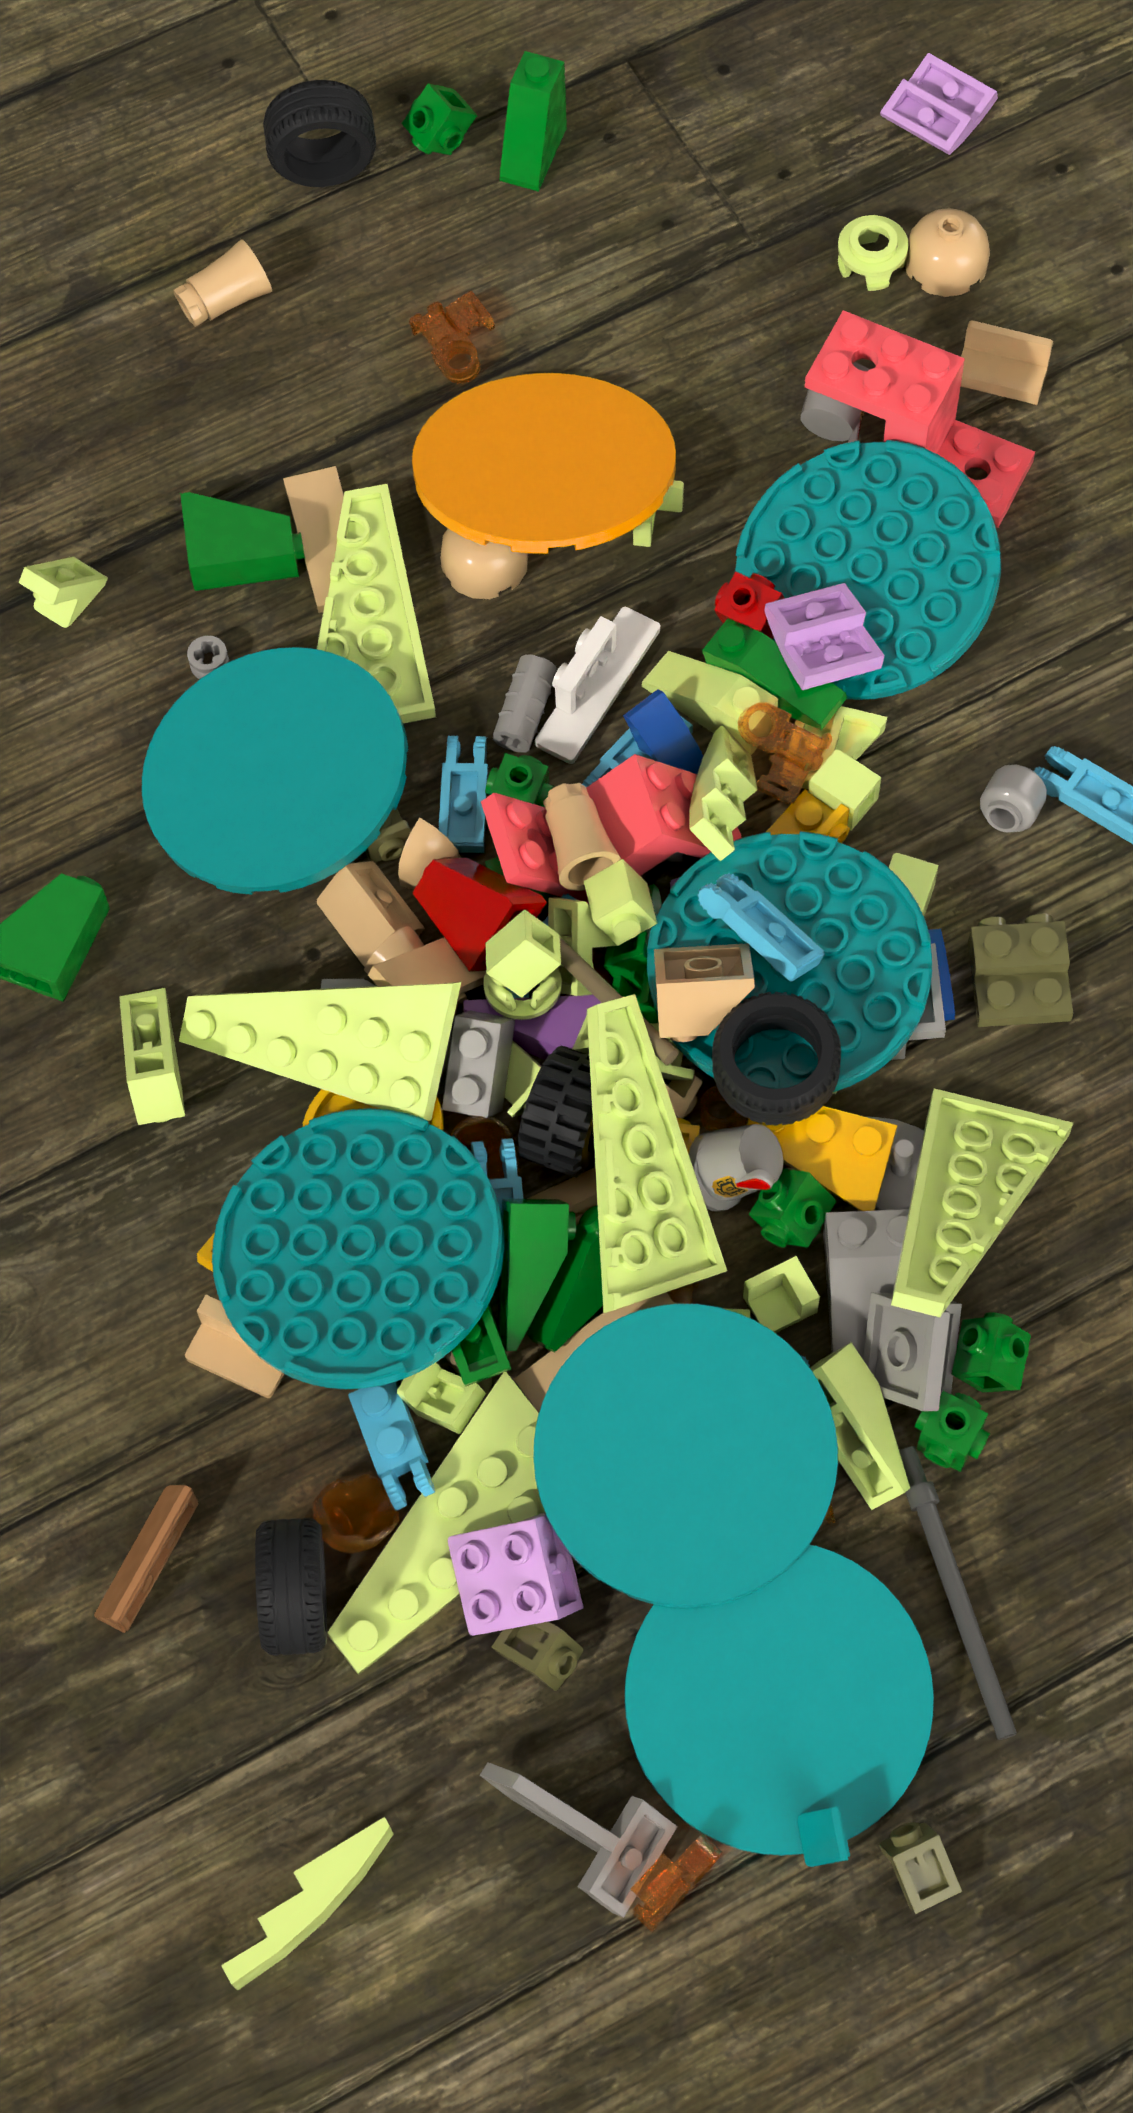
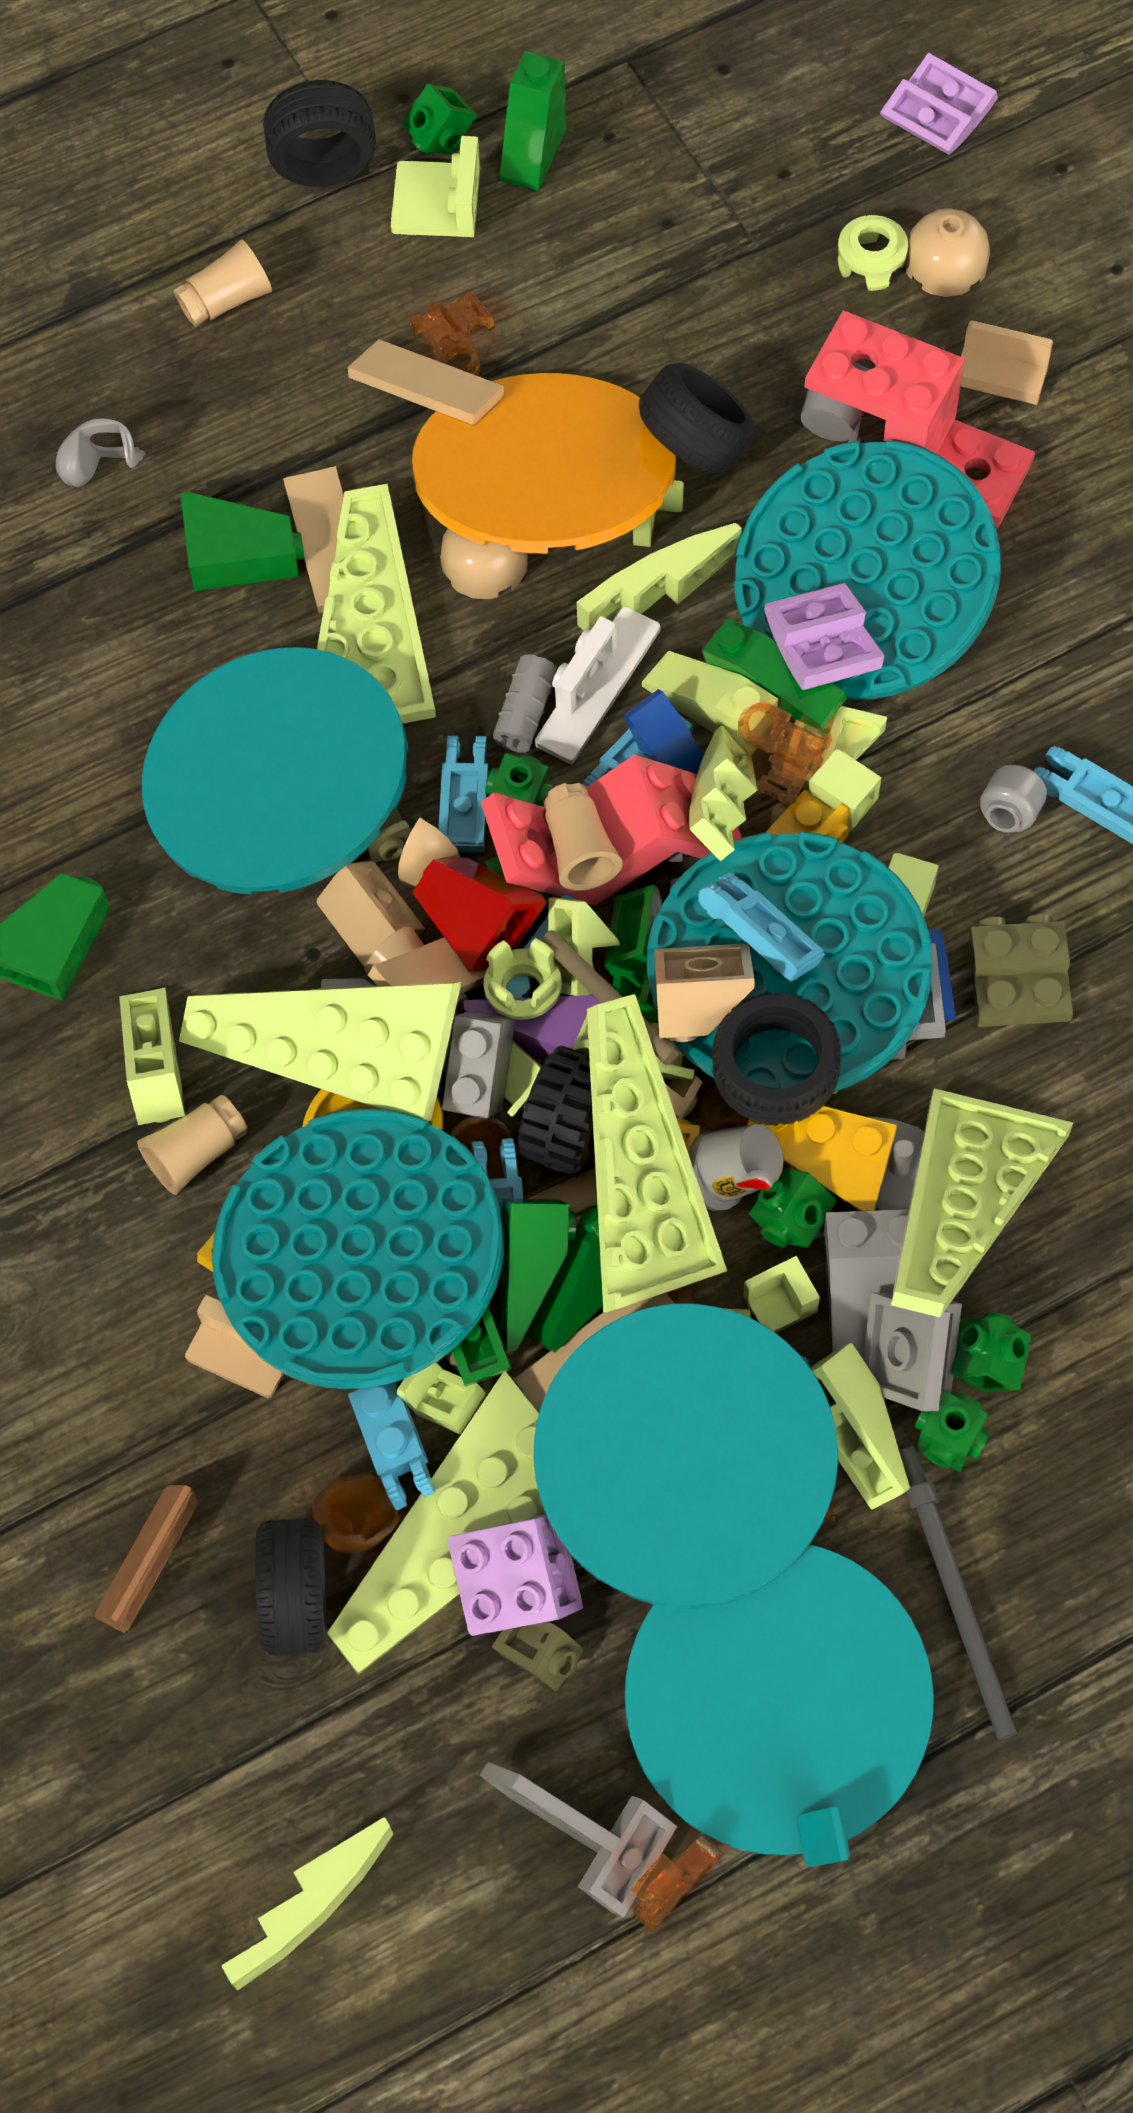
yellowish green slope [19,557,108,628] -> none
light grey bush [187,636,229,679] -> none
yellowish green brick [486,909,561,998] -> none
yellowish green brick [584,859,657,946] -> none
red brick [714,572,785,640] -> none
olive bracket [879,1822,962,1914] -> none
none -> light grey piece [56,419,146,488]
none -> tan plant [137,1095,247,1195]
none -> tan piece [348,339,504,425]
none -> yellowish green bracket [391,136,480,237]
none -> yellowish green slope [577,523,742,630]
none -> black tyre [639,363,755,473]

